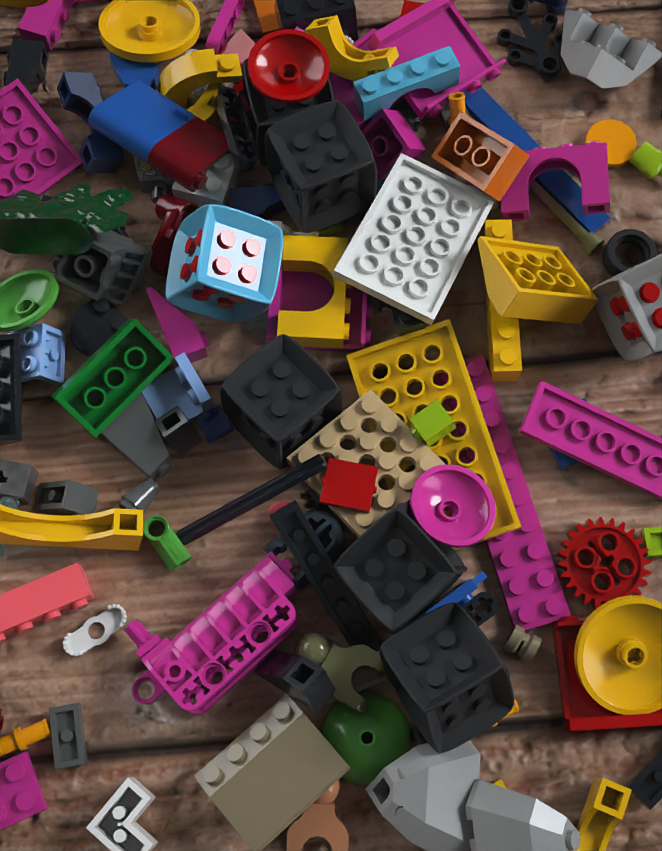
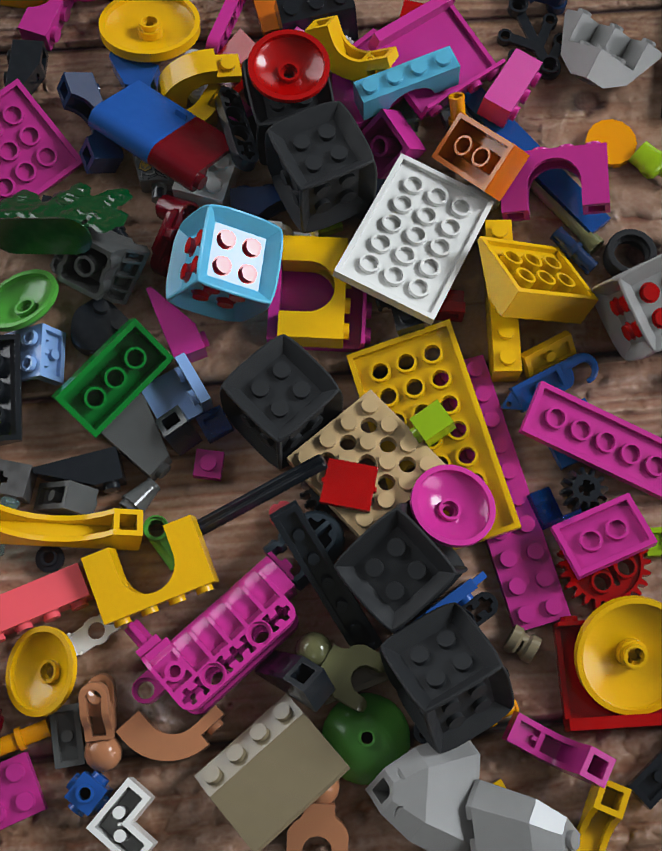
none -> yellow dish [5,626,77,717]
none -> black slope [32,446,127,493]
none -> black plate [35,546,65,573]
none -> blue brick [64,770,114,817]
none -> nougat piece [78,673,123,772]
none -> yellow arch [81,515,220,628]
none -> nougat arch [116,705,226,761]
none -> dark pink plate [192,449,225,481]
none -> red panel [435,289,466,322]
none -> dark pink brick [477,48,543,128]
none -> blue plate [501,353,599,413]
none -> dark pink arch [502,711,616,789]
none -> yellow plate [521,330,577,378]
none -> clear blue bracket [527,487,583,530]
none -> dark blue pin [549,226,599,275]
none -> dark pink plate [550,492,658,580]
none -> black gear [559,467,609,513]

